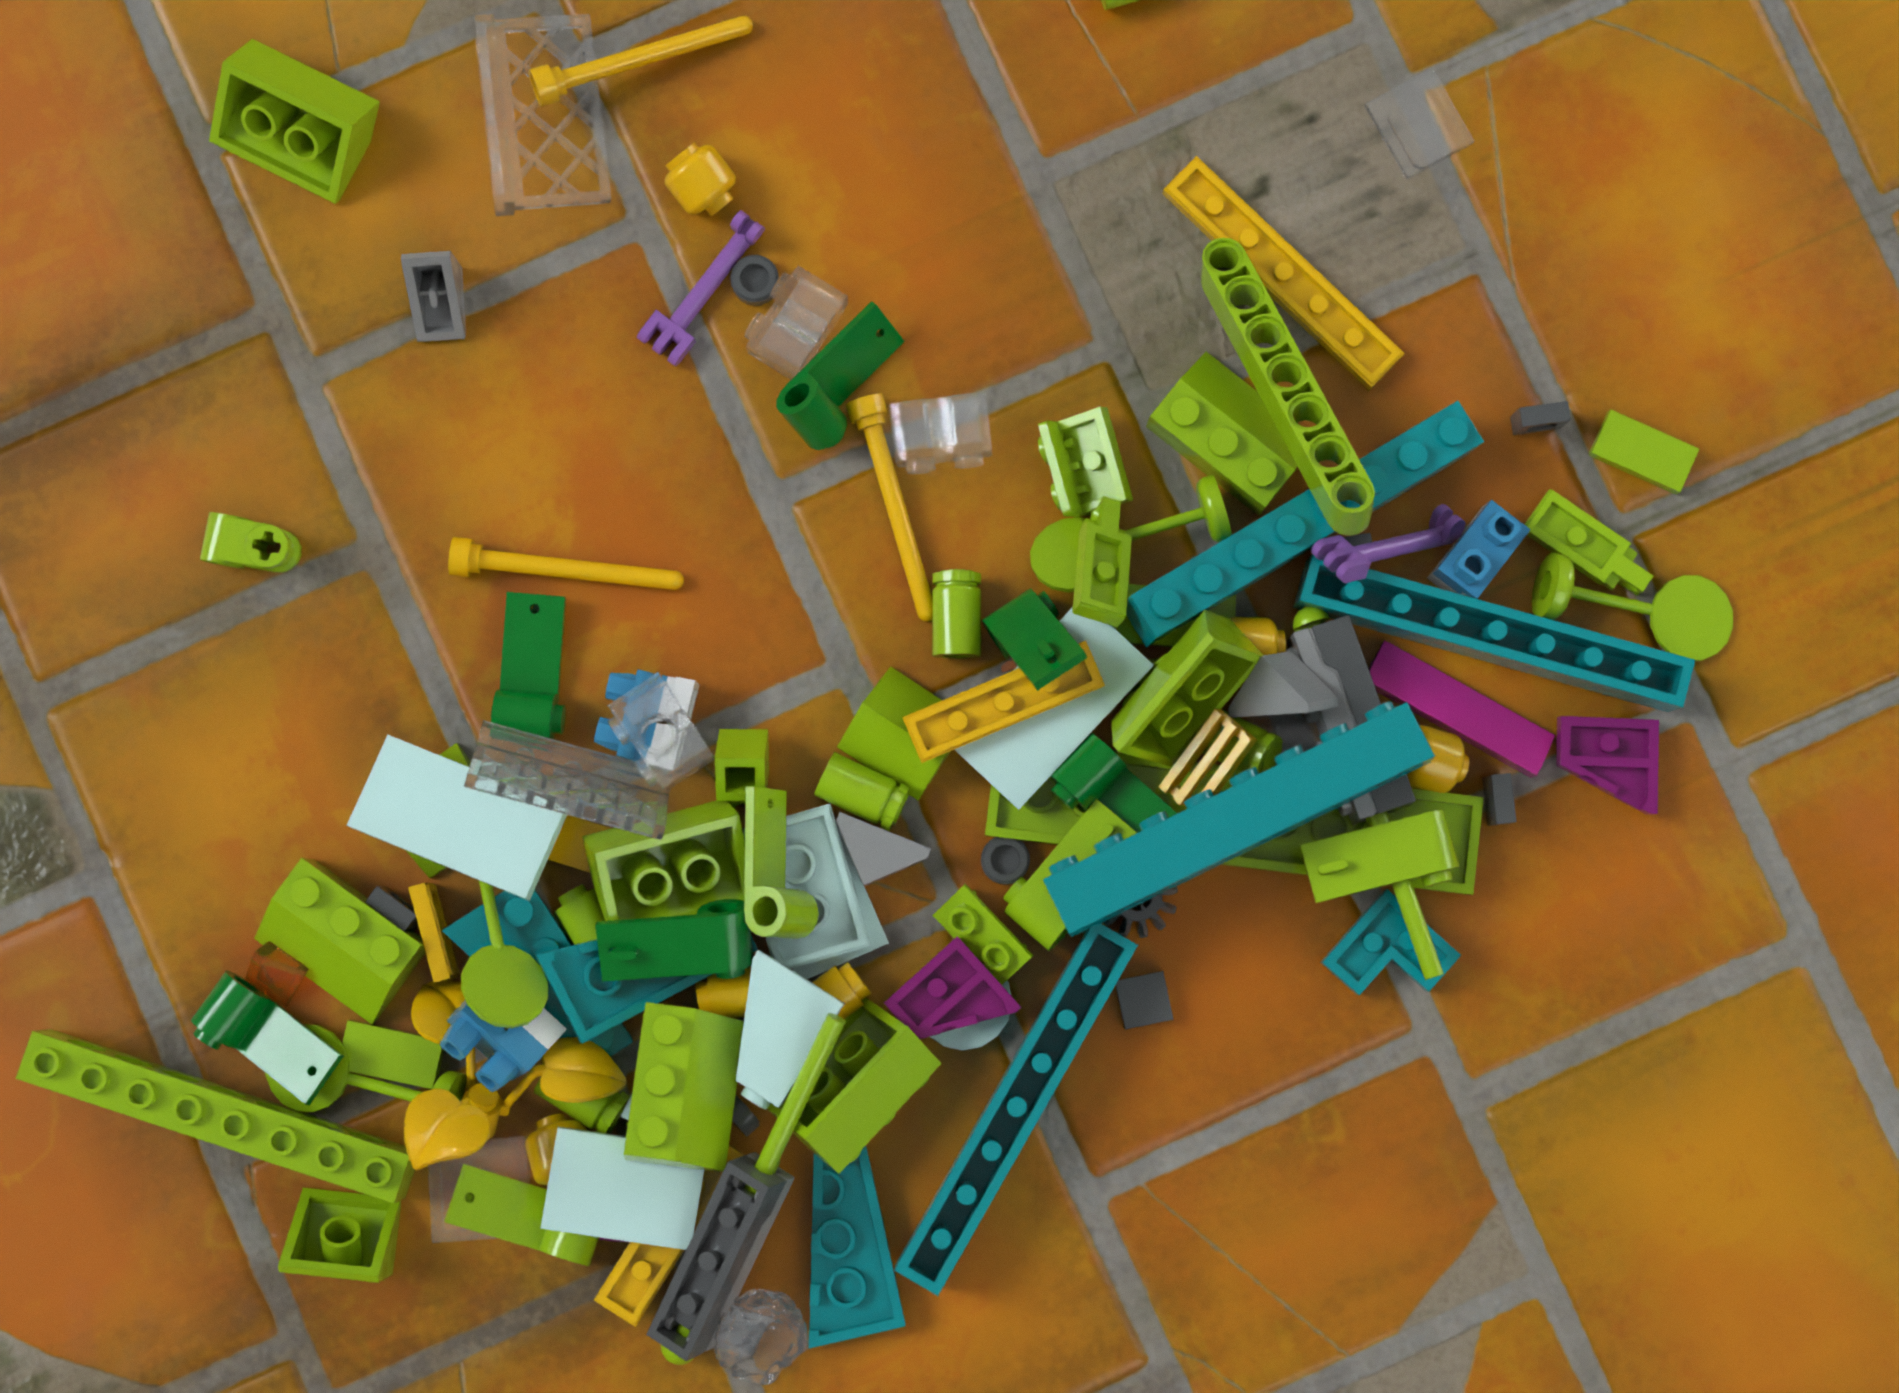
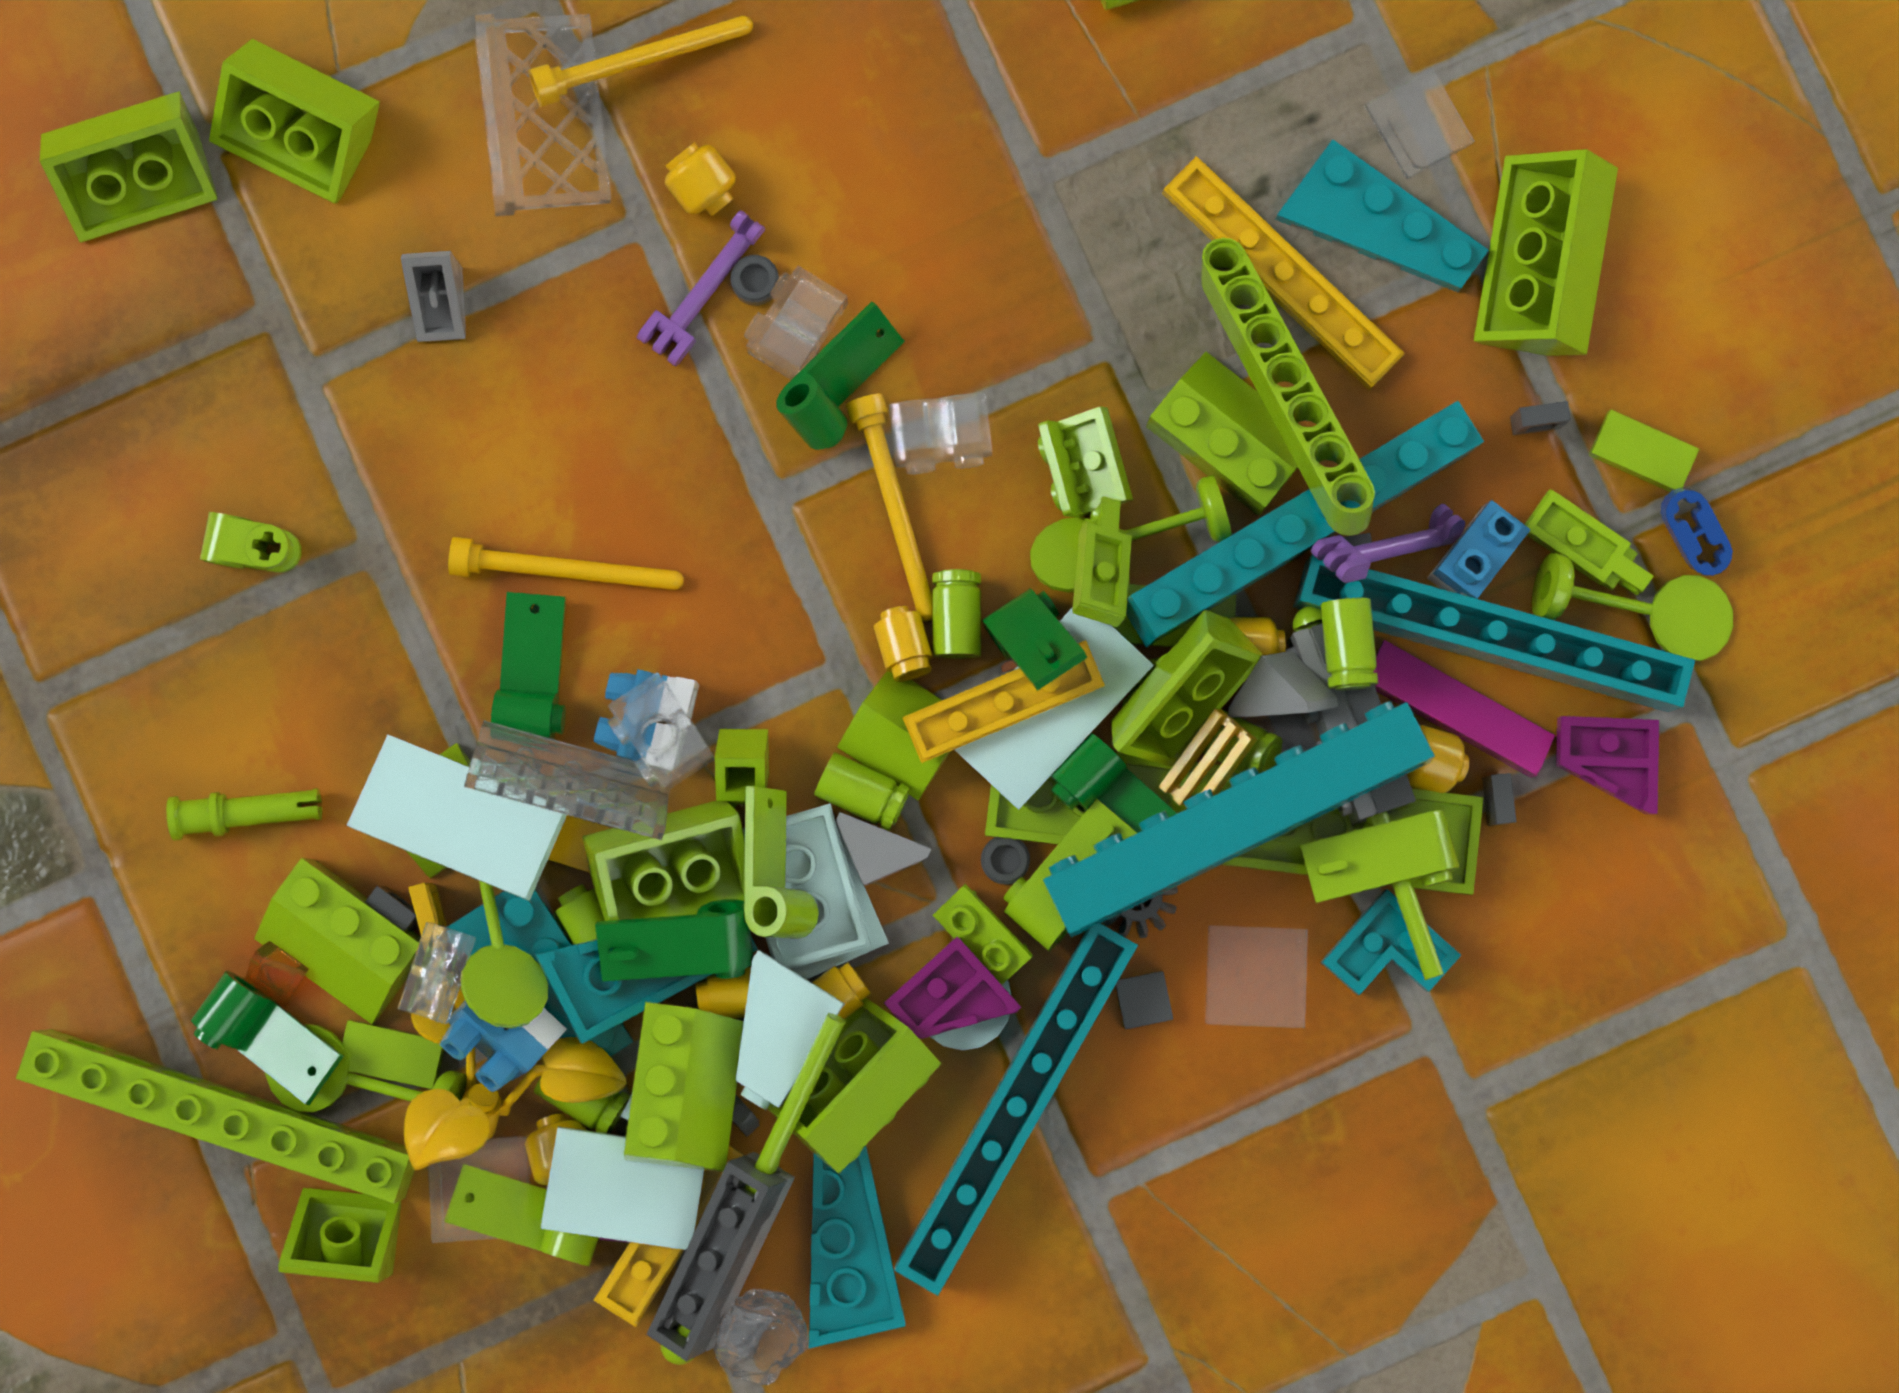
none -> lime slope [39,91,218,243]
none -> lime pin [166,788,322,841]
none -> clear hips [398,922,476,1024]
none -> yellow brick [873,606,933,682]
none -> clear tile [1205,926,1308,1028]
none -> teal wing [1275,139,1489,292]
none -> lime piece [1320,598,1378,691]
none -> lime slope [1474,149,1618,356]
none -> blue beam [1660,488,1733,576]

